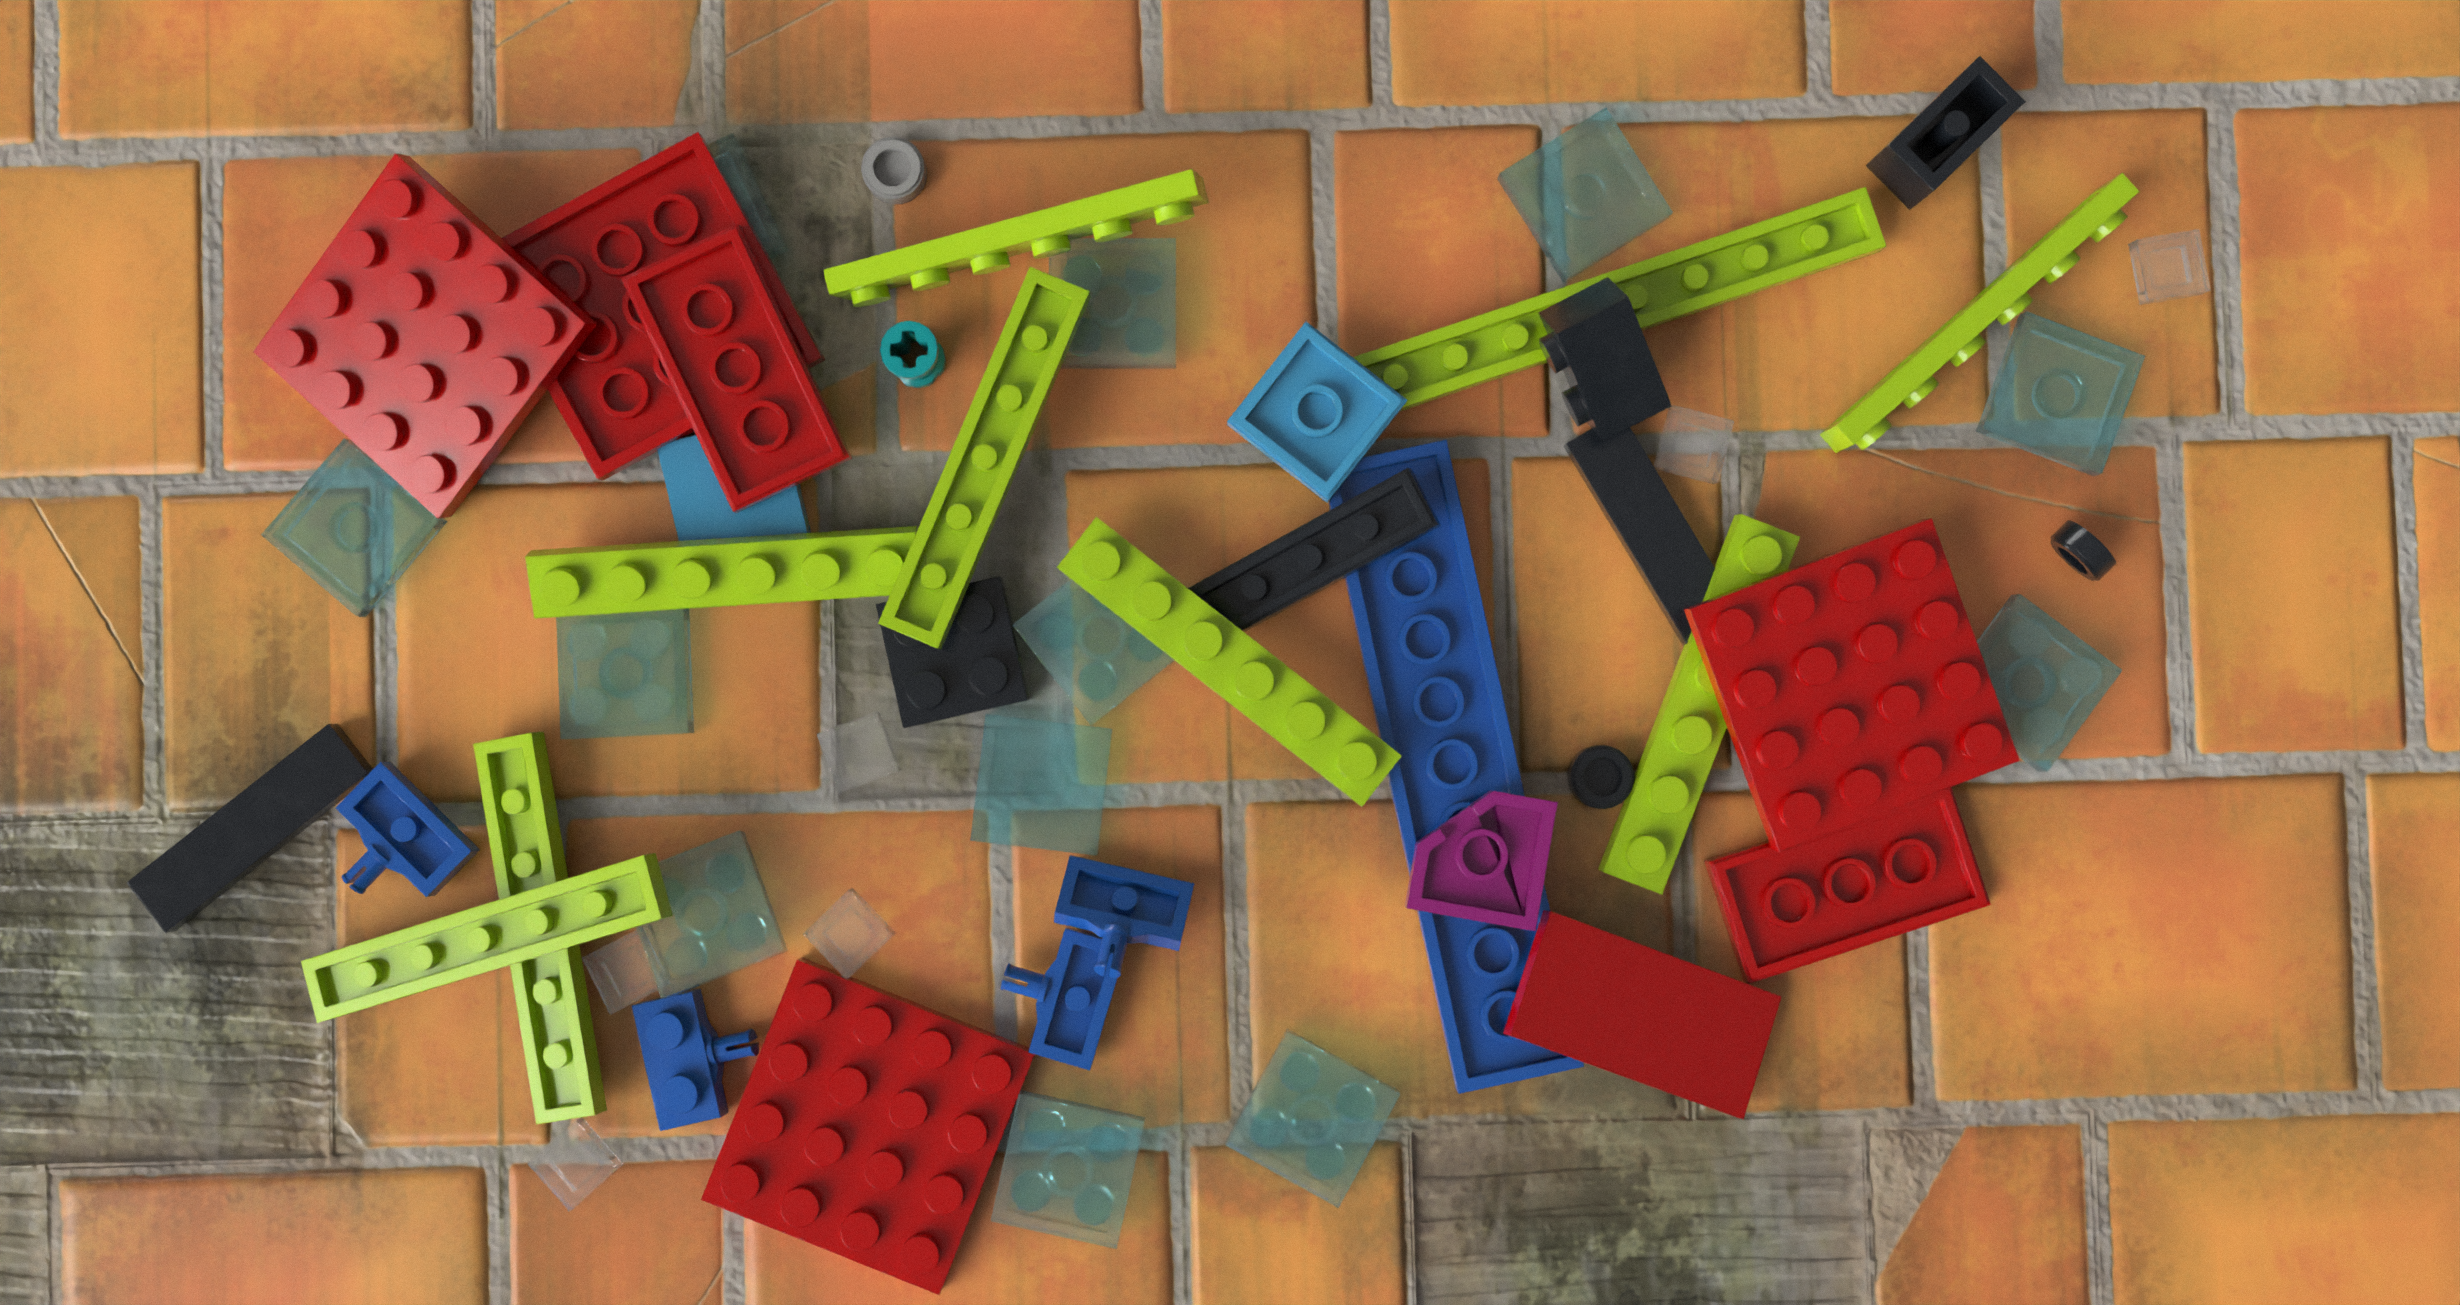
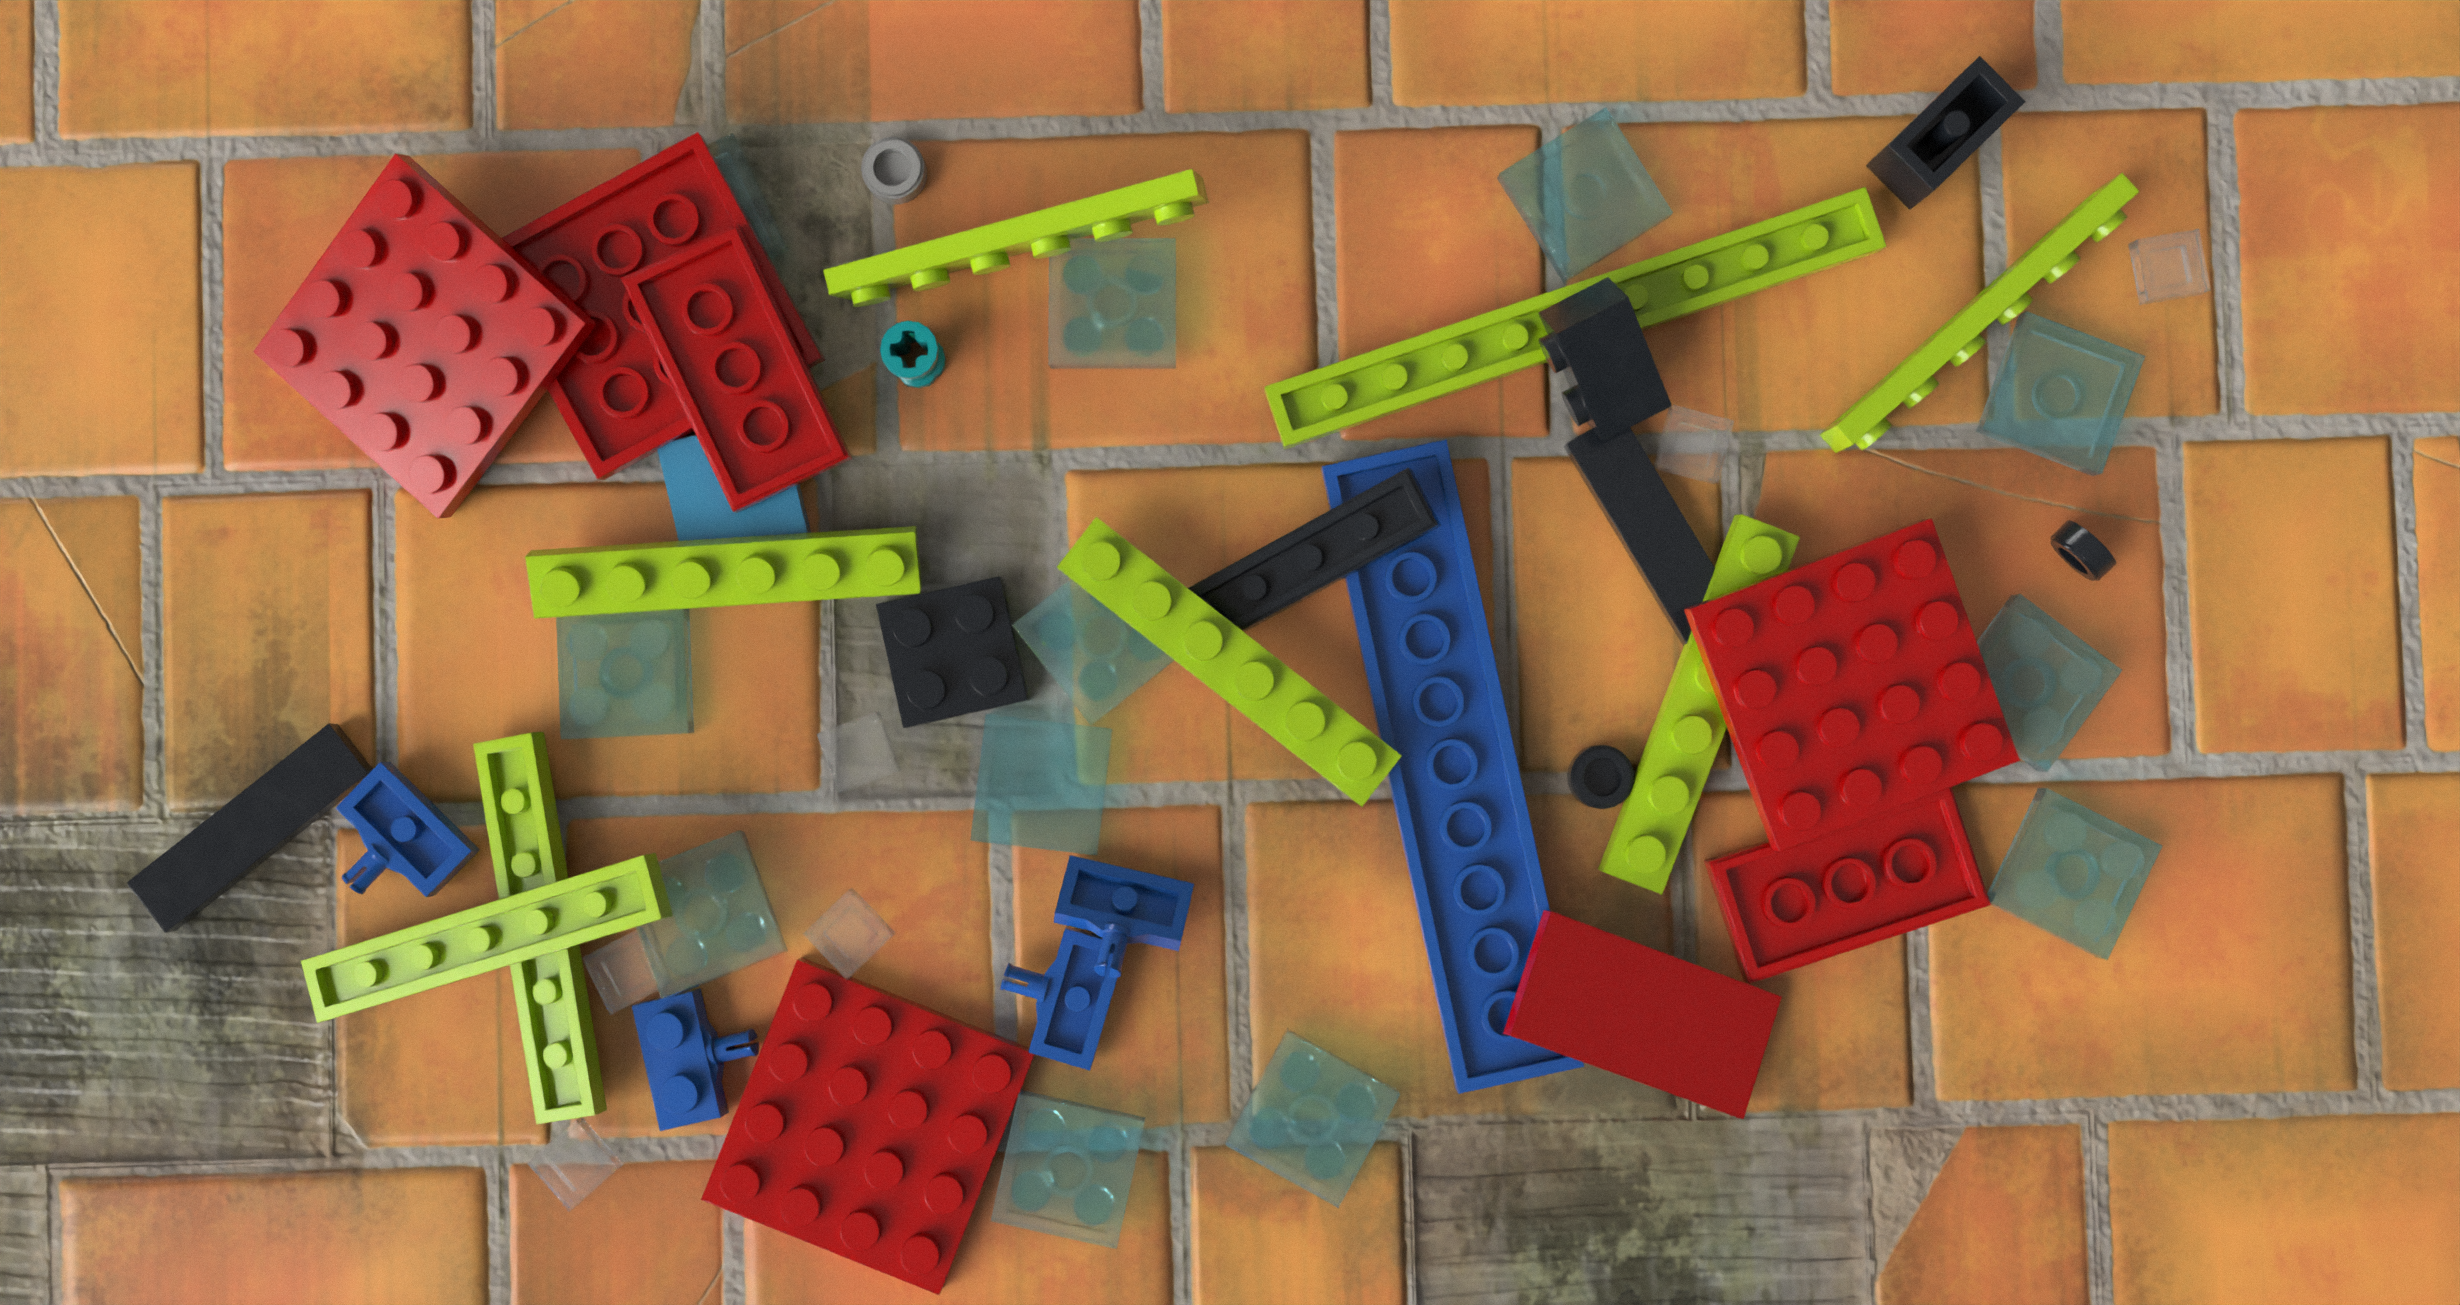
clear light blue tile [261,438,448,617] -> none
lime plate [878,267,1091,650] -> none
dark azure tile [1227,321,1407,503] -> none
magenta plate [1405,790,1558,931] -> none
none -> clear light blue plate [1987,788,2162,960]

